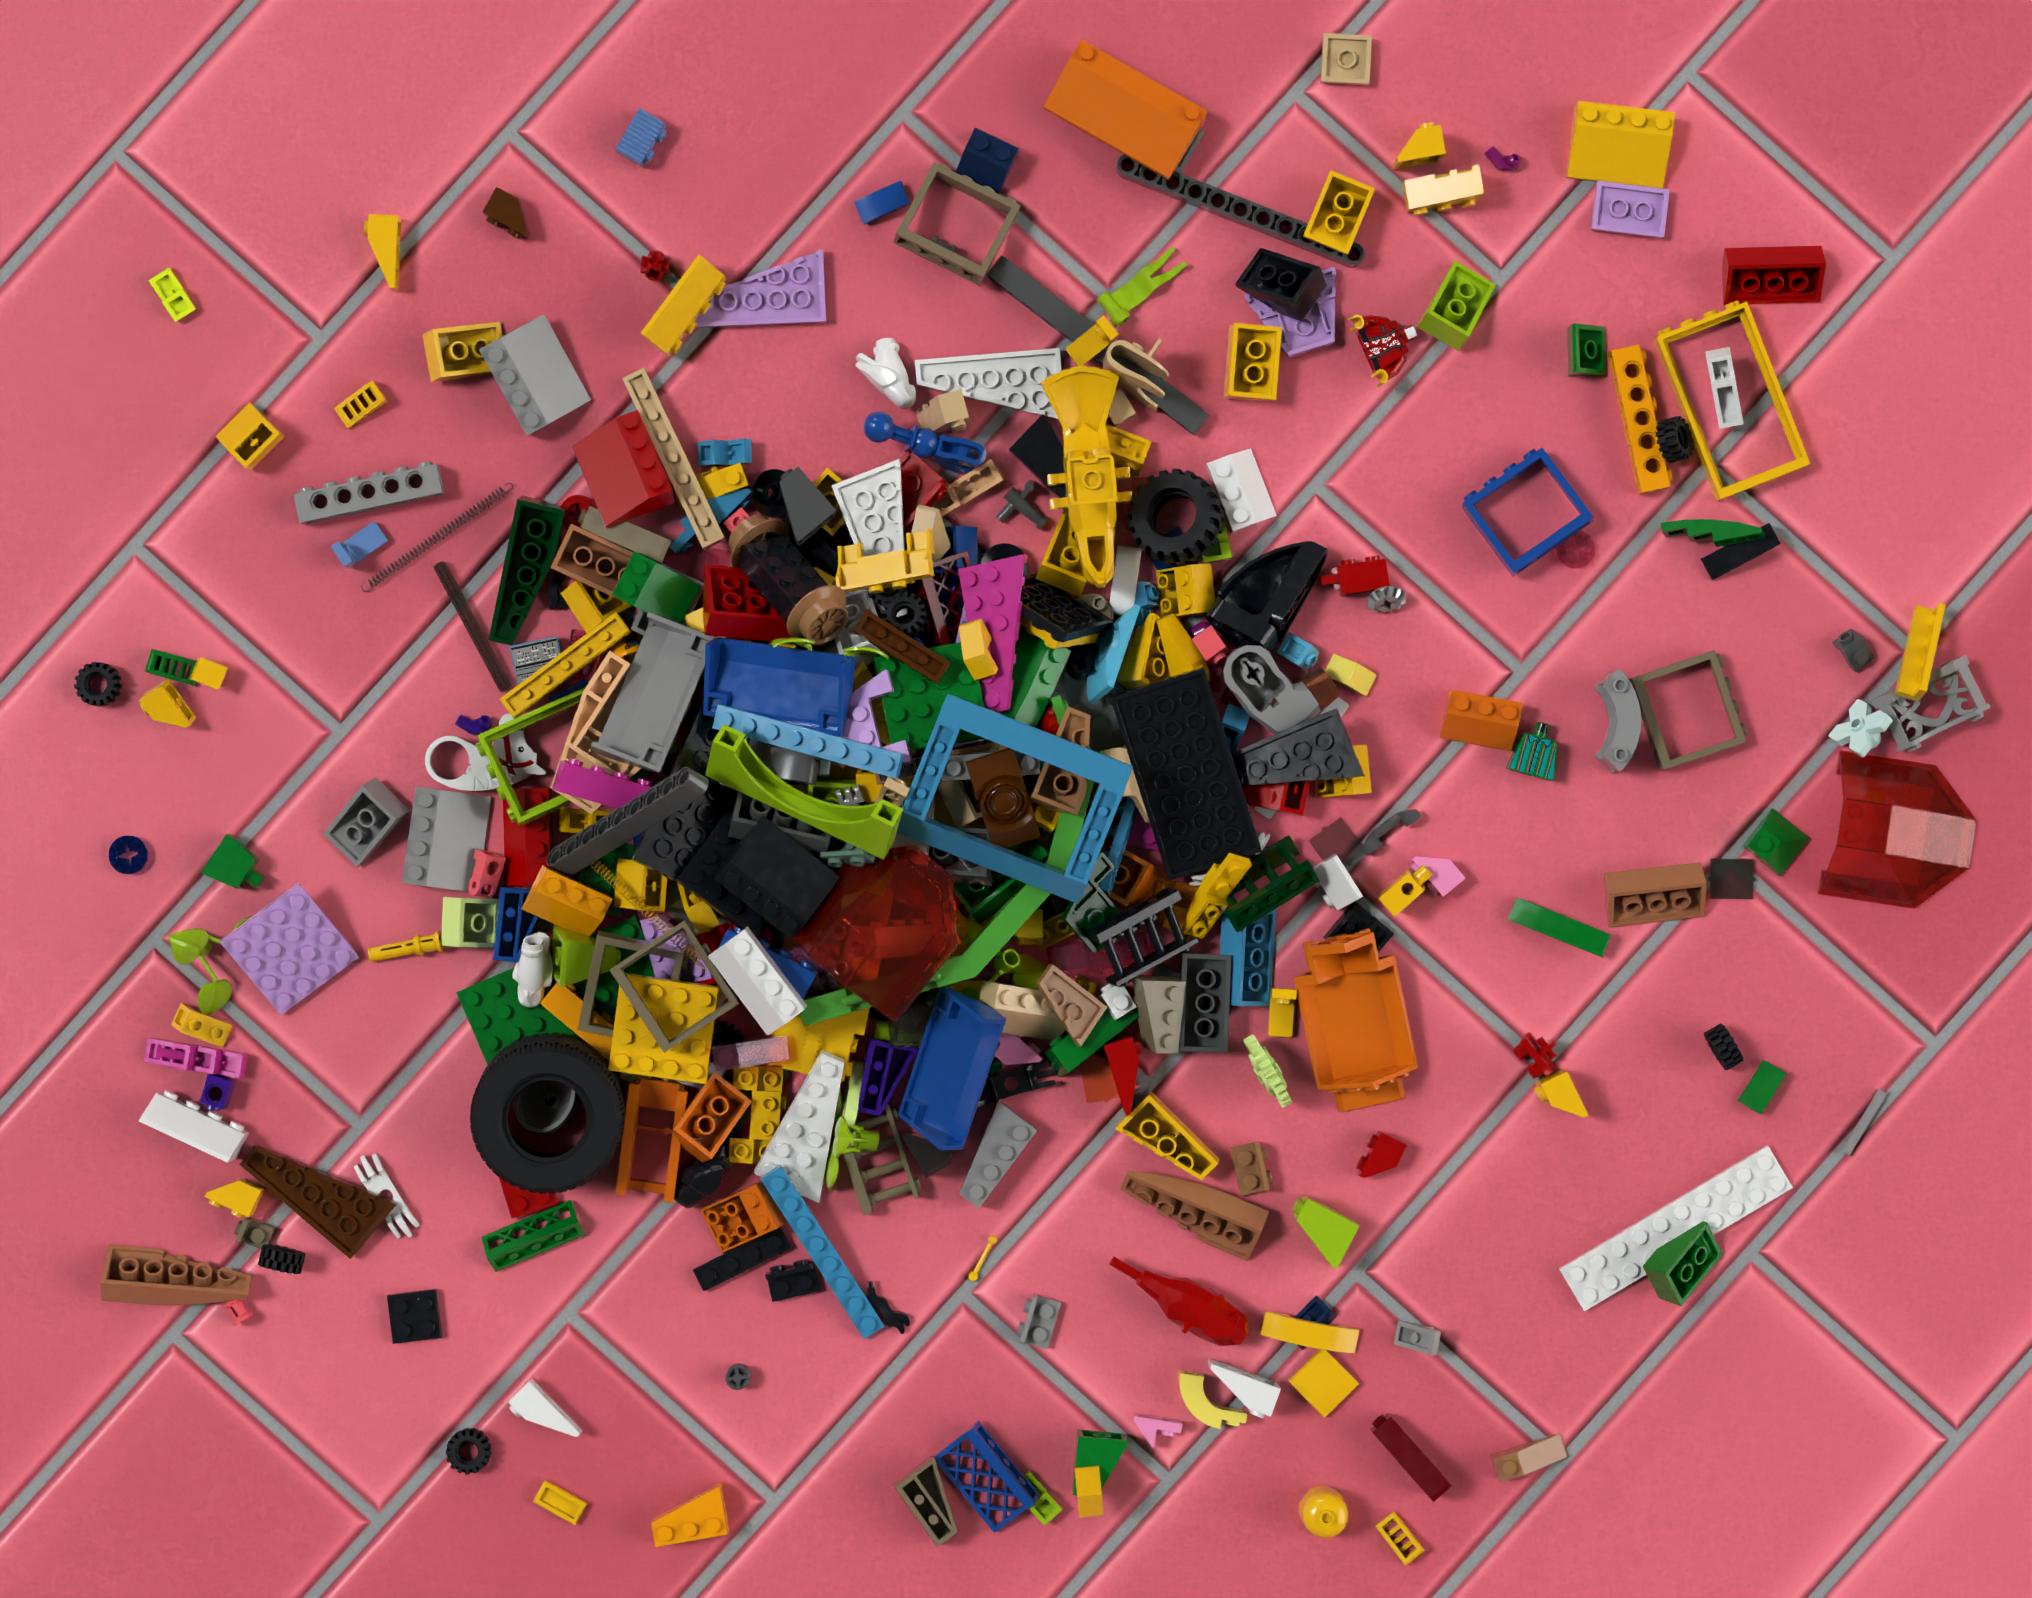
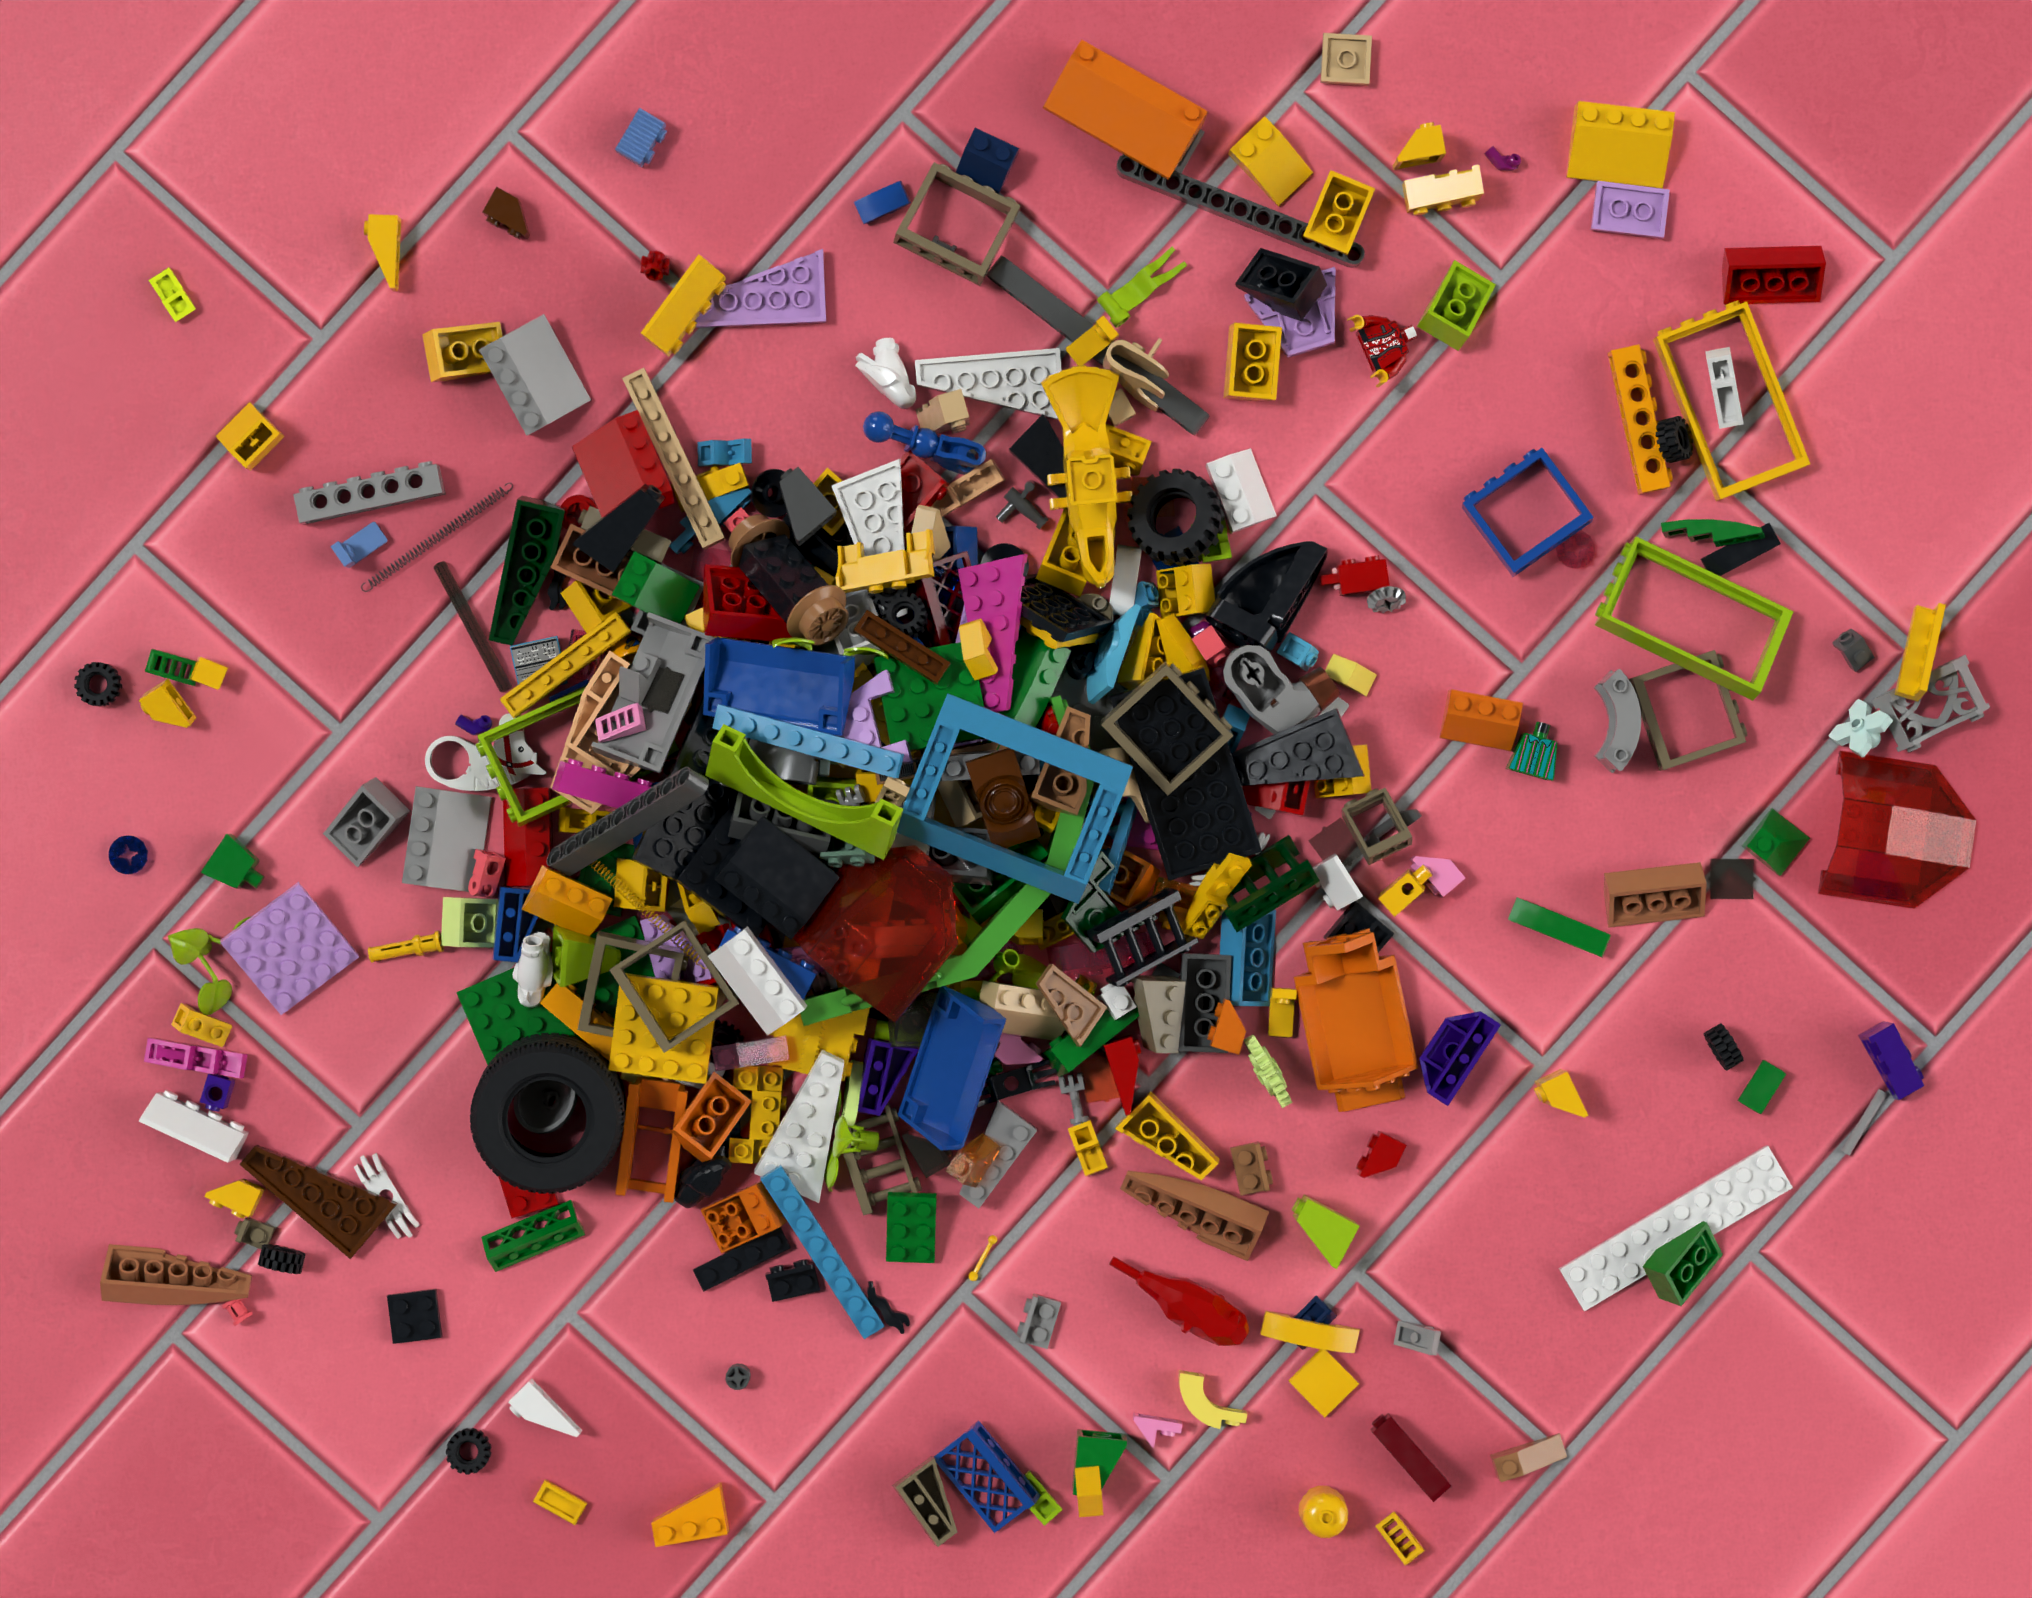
yellow slope [334,380,388,429] -> none
white slope [1208,1358,1281,1418] -> none
red hips [1513,1032,1557,1079] -> none
green slope [1567,323,1606,377] -> none
none -> black slope [573,483,665,572]
none -> bright pink slope [595,703,646,743]
none -> light grey slope [619,651,662,705]
none -> clear smoke piece [640,667,685,714]
none -> green plate [886,1192,937,1263]
none -> clear orange slope [945,1133,1002,1188]
none -> light grey hinge [1058,1072,1089,1126]
none -> yellow slope [1068,1120,1108,1177]
none -> dark tan window [1100,661,1233,795]
none -> orange slope [1207,998,1246,1055]
none -> yellow slope [1228,116,1313,207]
none -> dark tan window [1342,788,1412,865]
none -> dark purple wedge [1419,1011,1501,1106]
none -> lime door [1595,536,1794,701]
none -> dark purple wedge [1858,1021,1924,1100]

